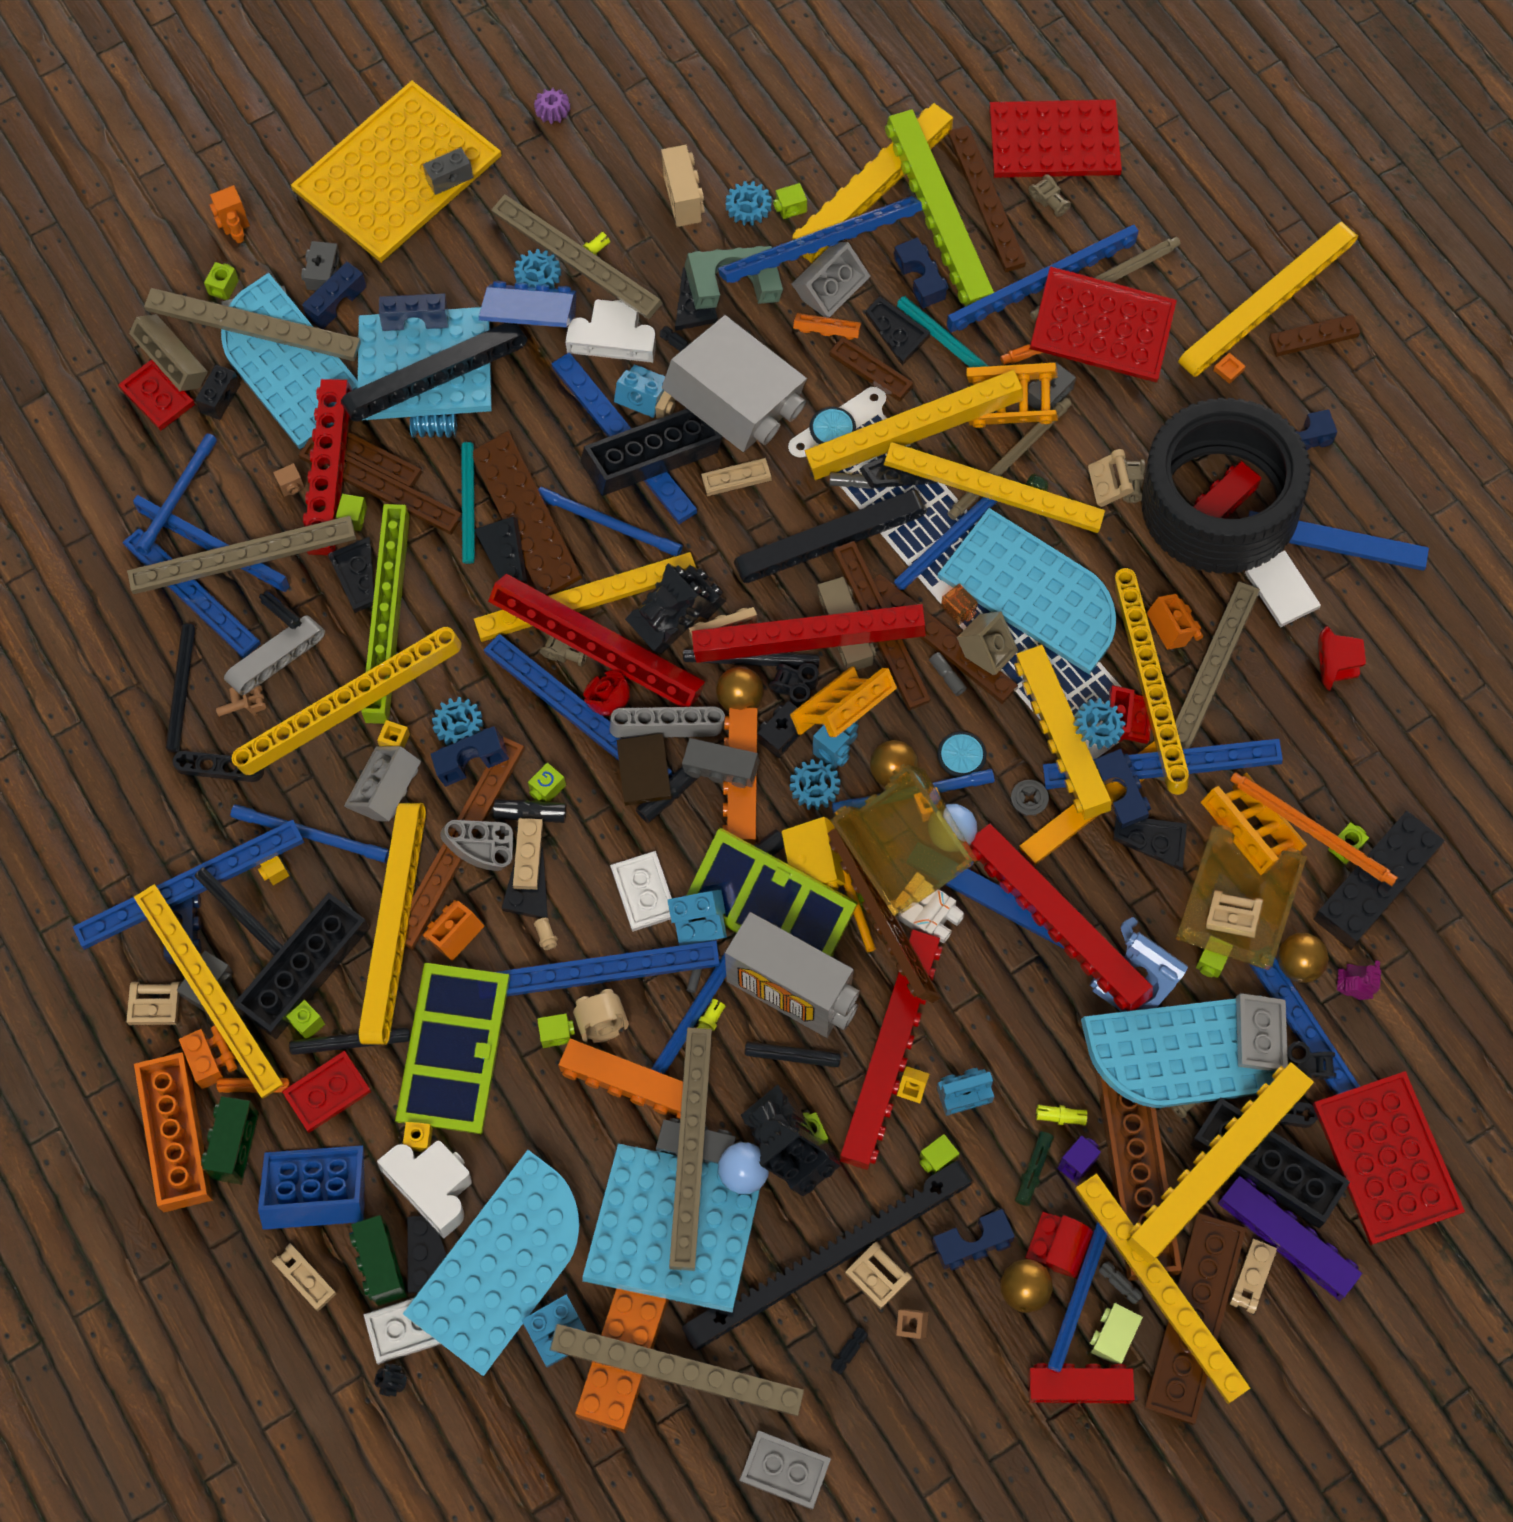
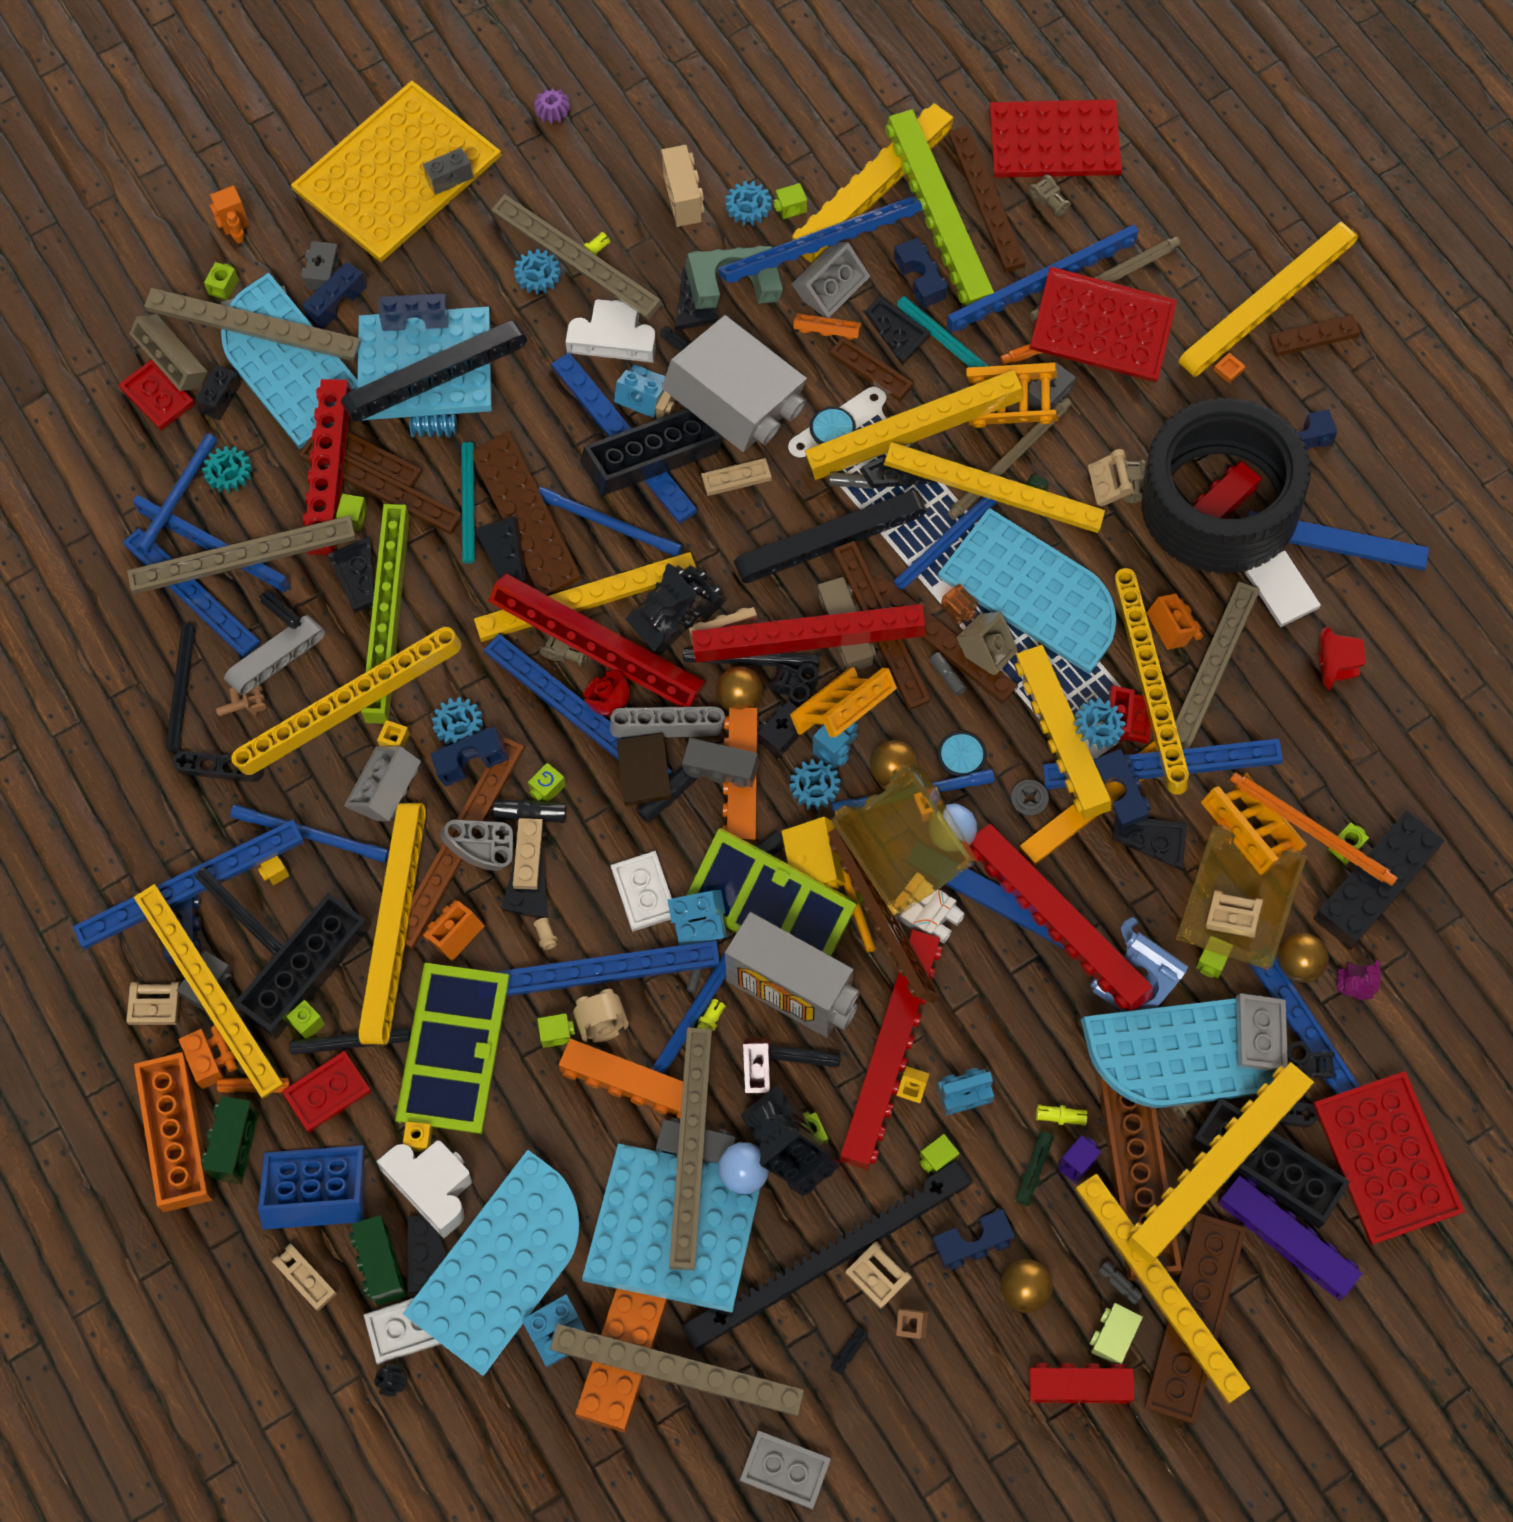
medium nougat plate [273,463,304,497] -> none
slope [479,281,577,327] -> none
red brick [1025,1212,1093,1278] -> none
blue axle [1048,1222,1107,1372] -> none
tan plate [1229,1239,1277,1314] -> none
none -> teal gear [202,446,253,494]
none -> brick [743,1038,772,1093]

